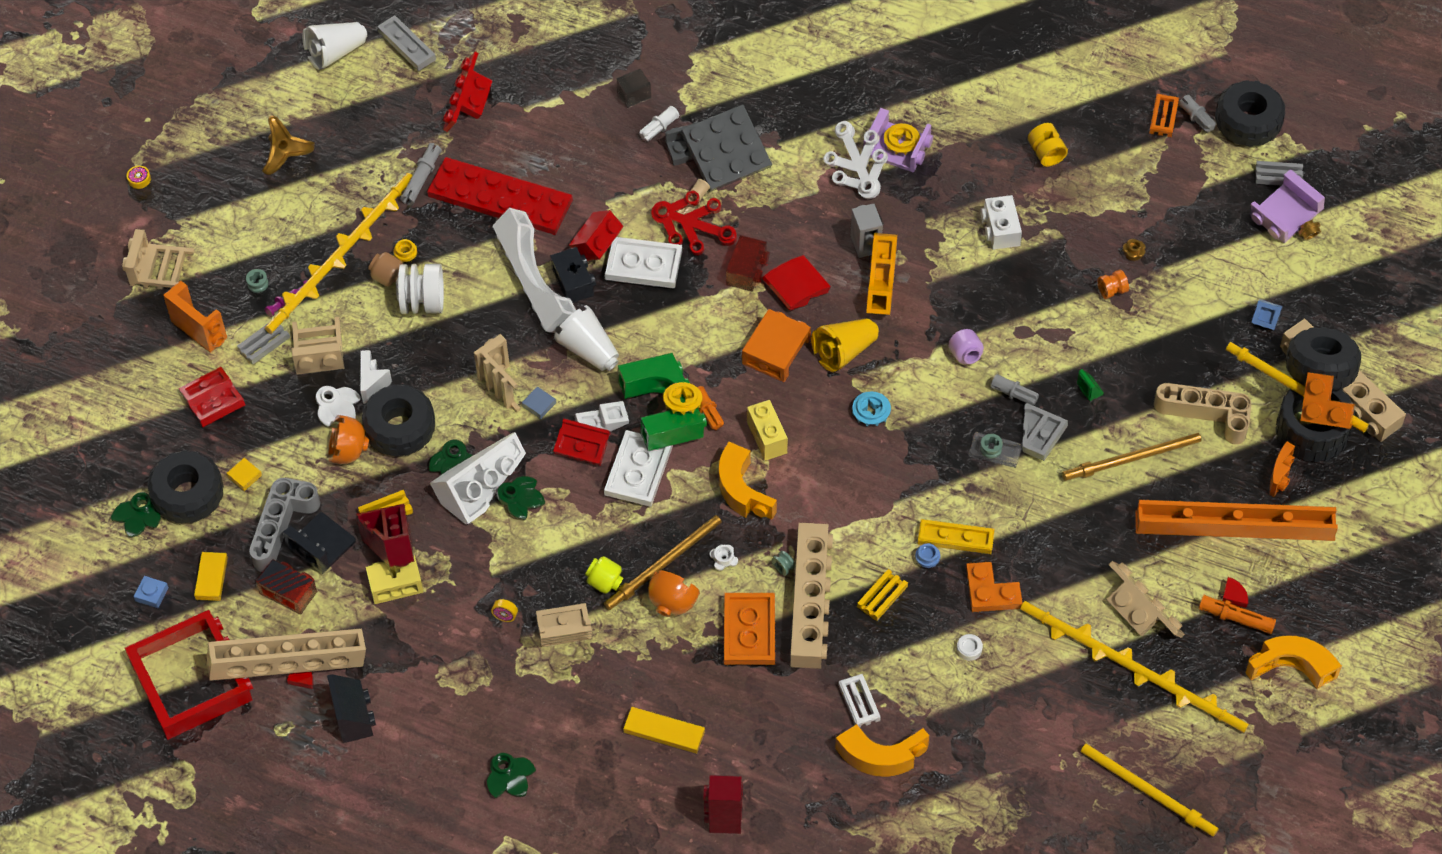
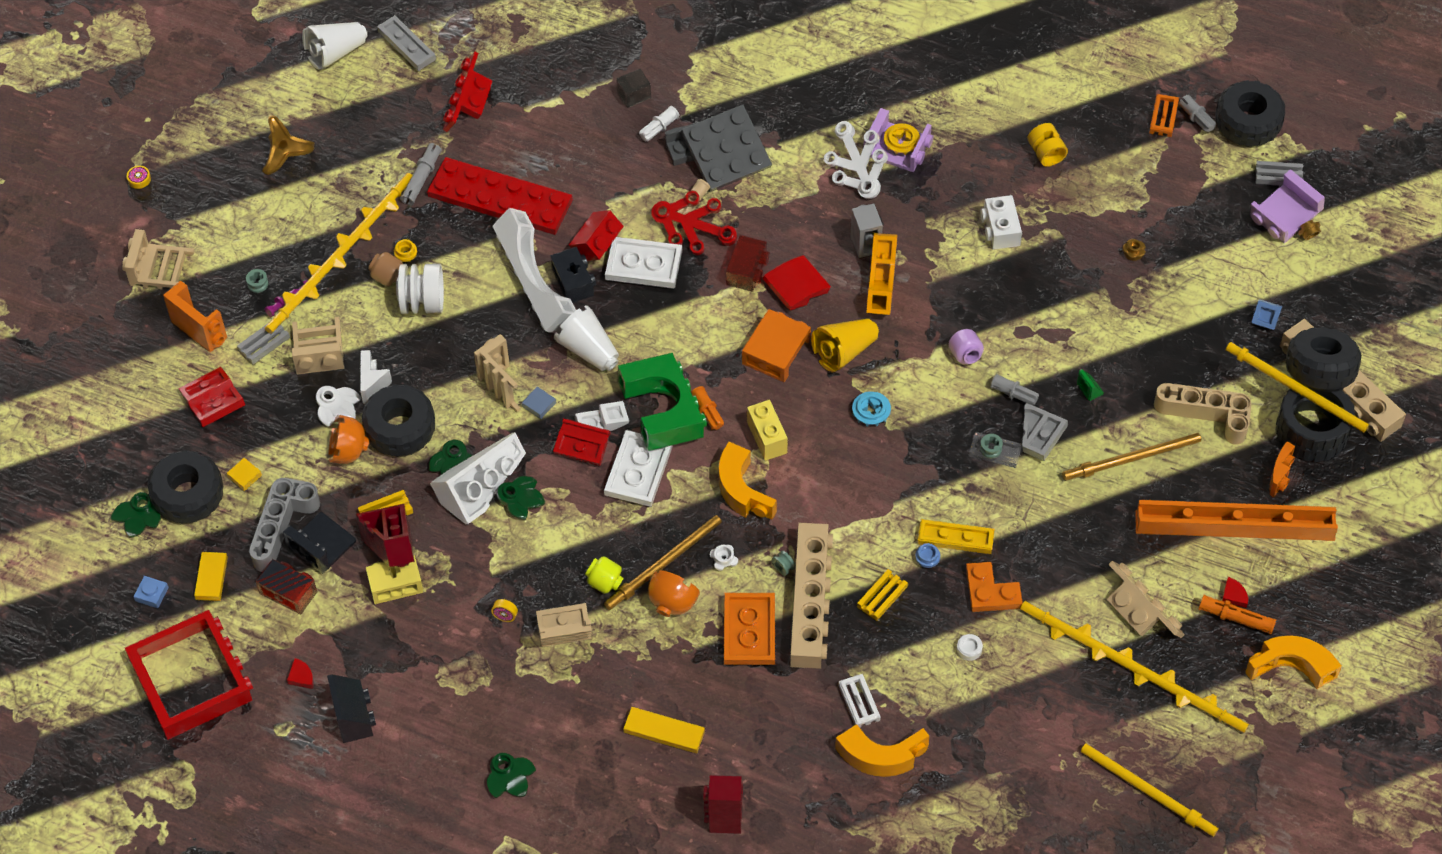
tan brick [207,629,366,680] -> none
yellow gear [663,382,702,415] -> none
orange wheel [1097,270,1129,299] -> none
orange plate [1300,372,1355,429] -> none

